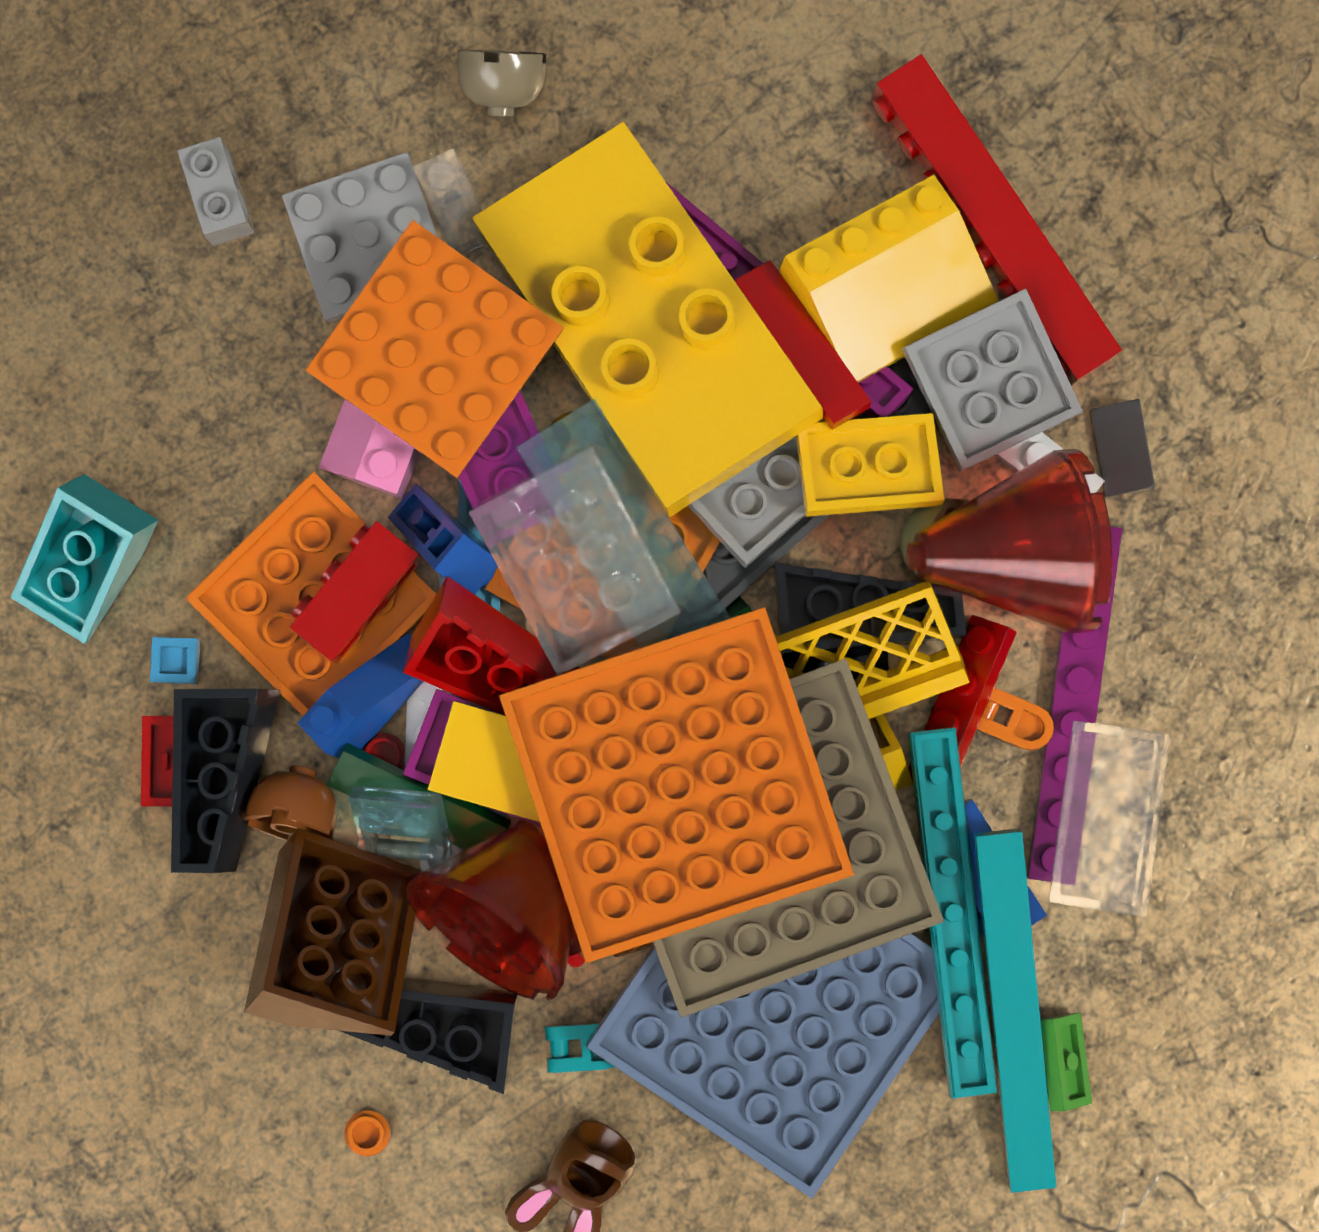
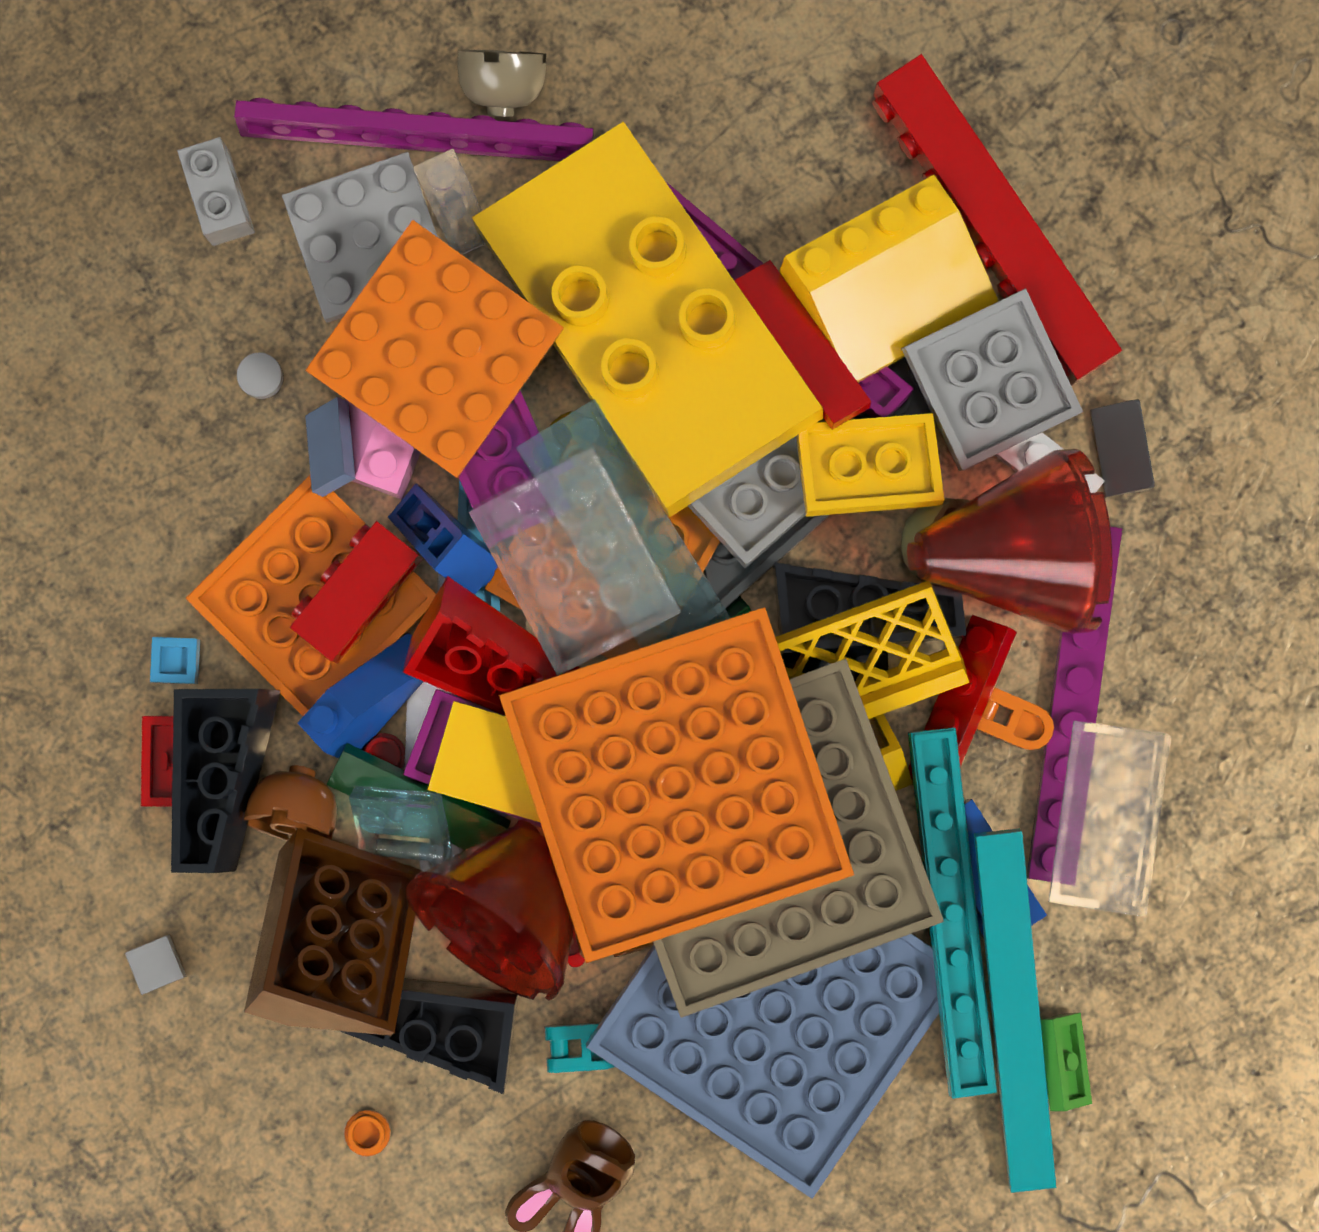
teal slope [10,474,158,644] -> none
none -> light grey tile [125,935,187,995]
none -> magenta plate [234,98,594,161]
none -> light grey tile [237,353,284,399]
none -> sand blue tile [305,397,356,497]

